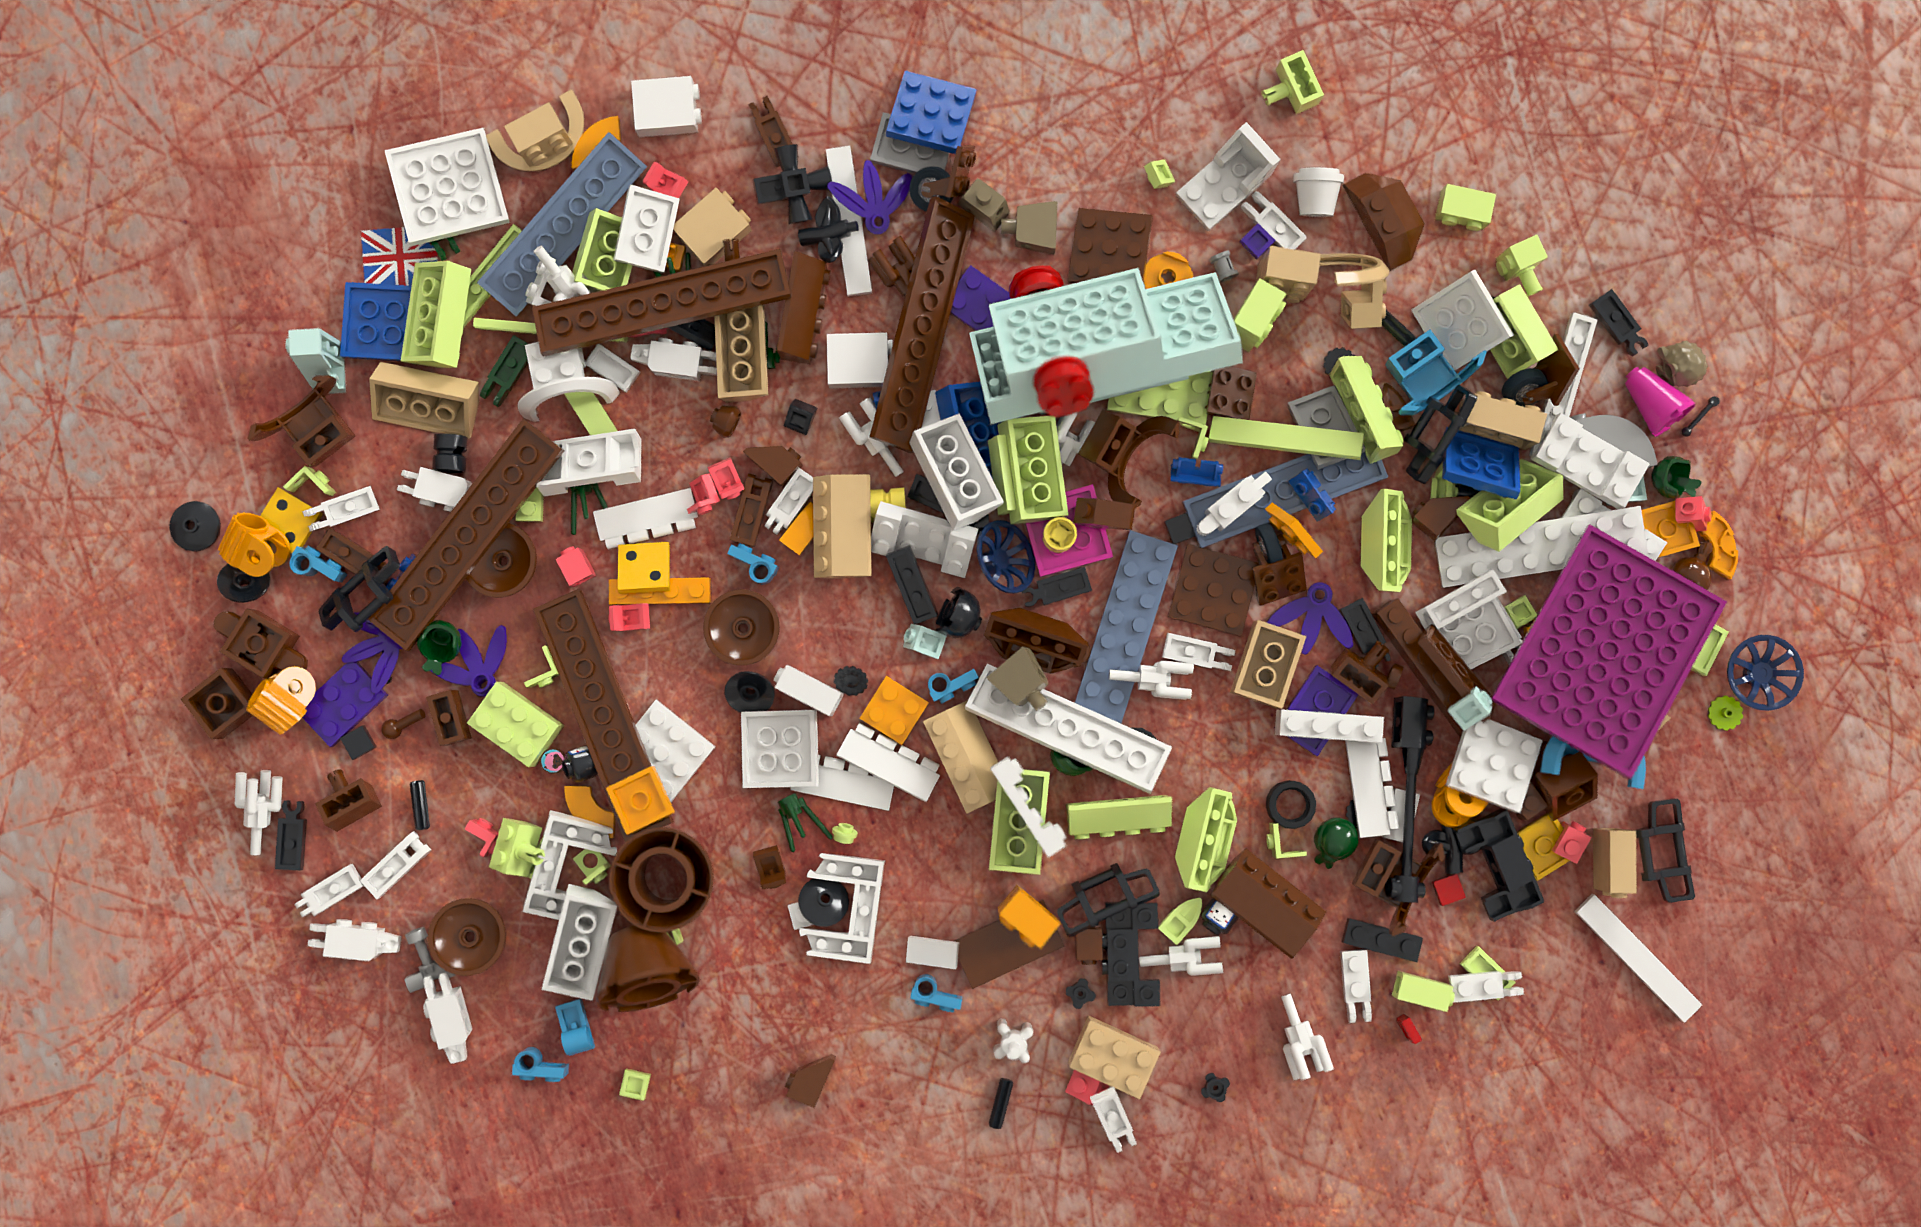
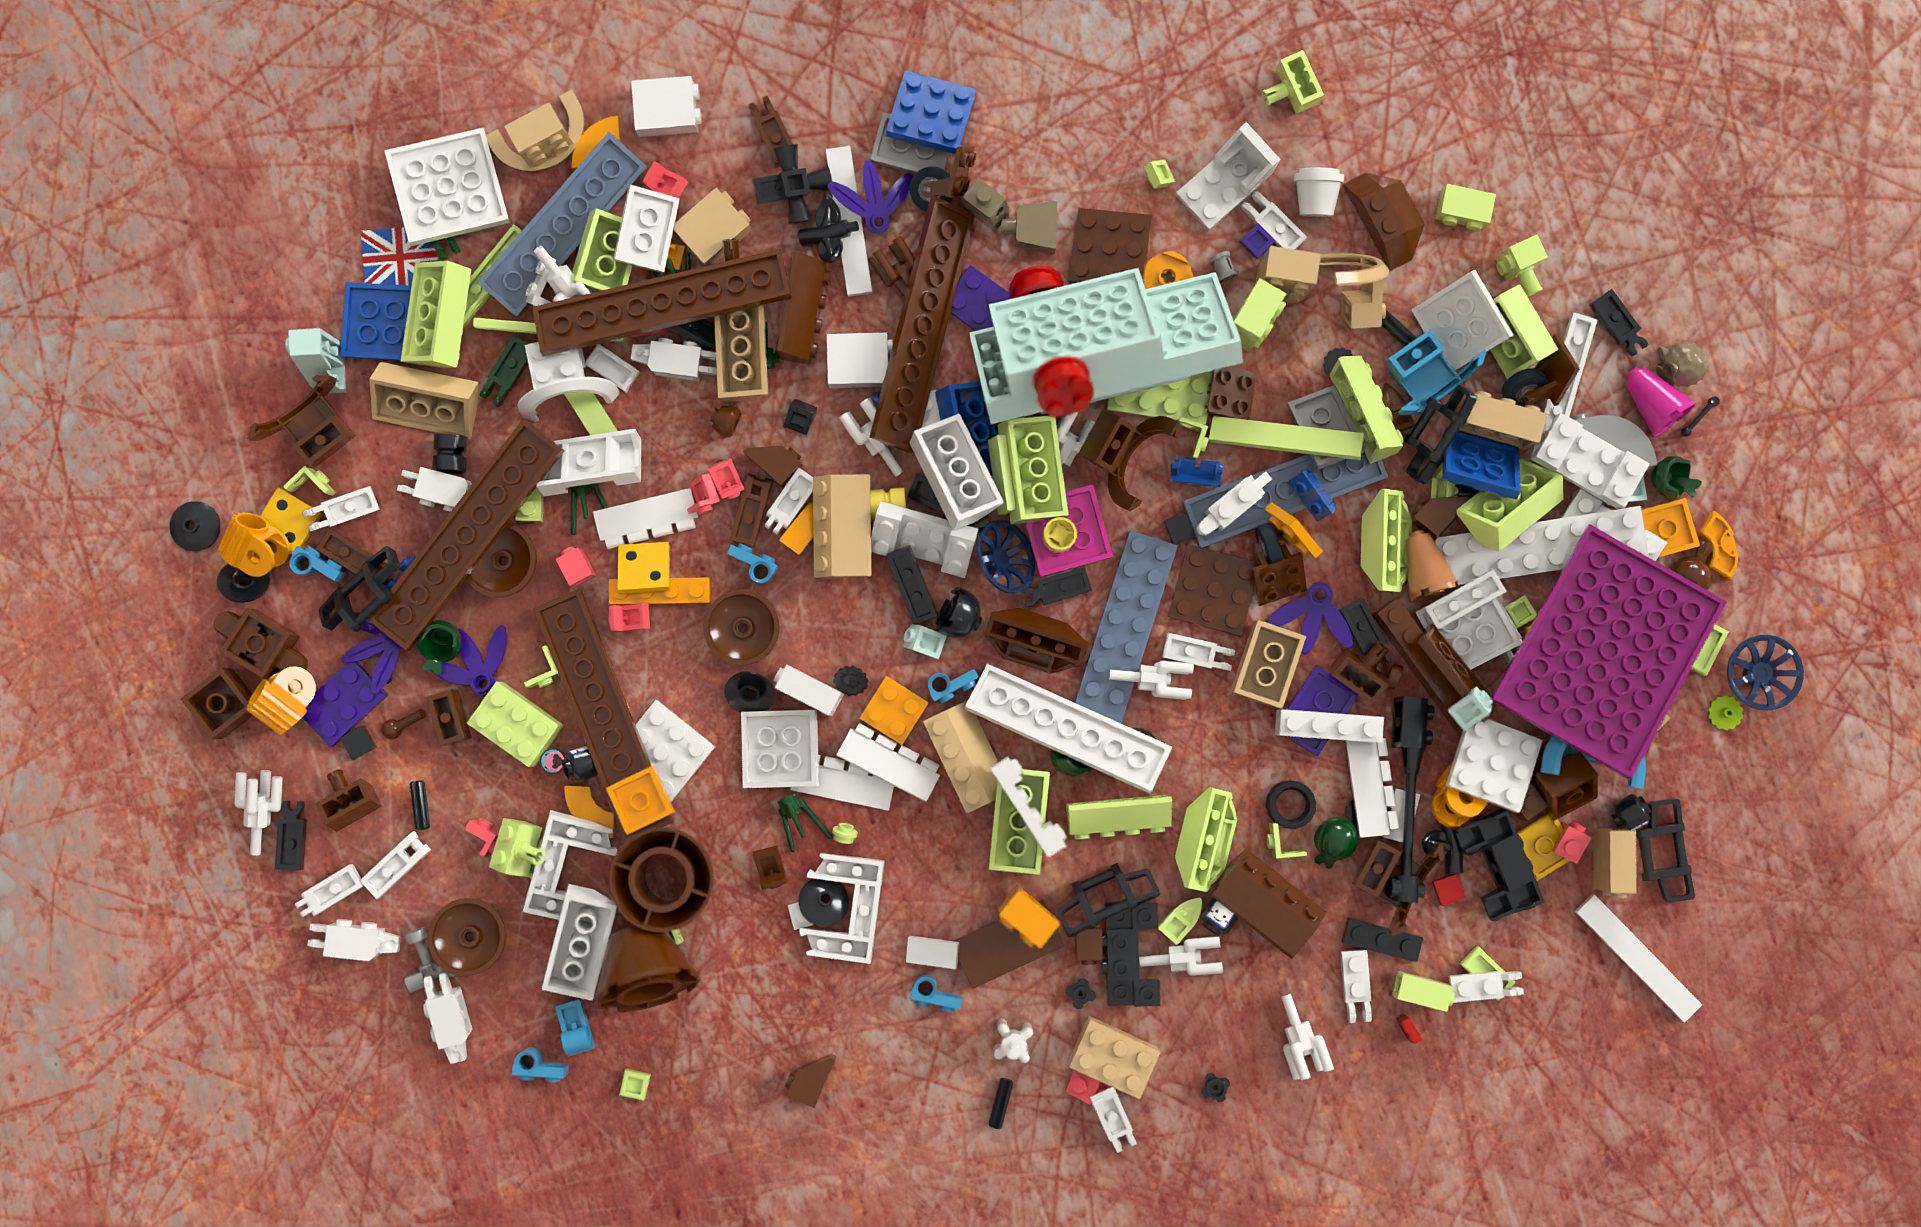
yellowish green bracket [573,849,611,885] -> none
dark tan torso [986,647,1049,711] -> none
reddish brown slope [1073,498,1136,530] -> none
coral bracket [1675,496,1711,532] -> none
none -> nougat cone [1406,530,1460,602]
none -> black head [1611,794,1652,831]

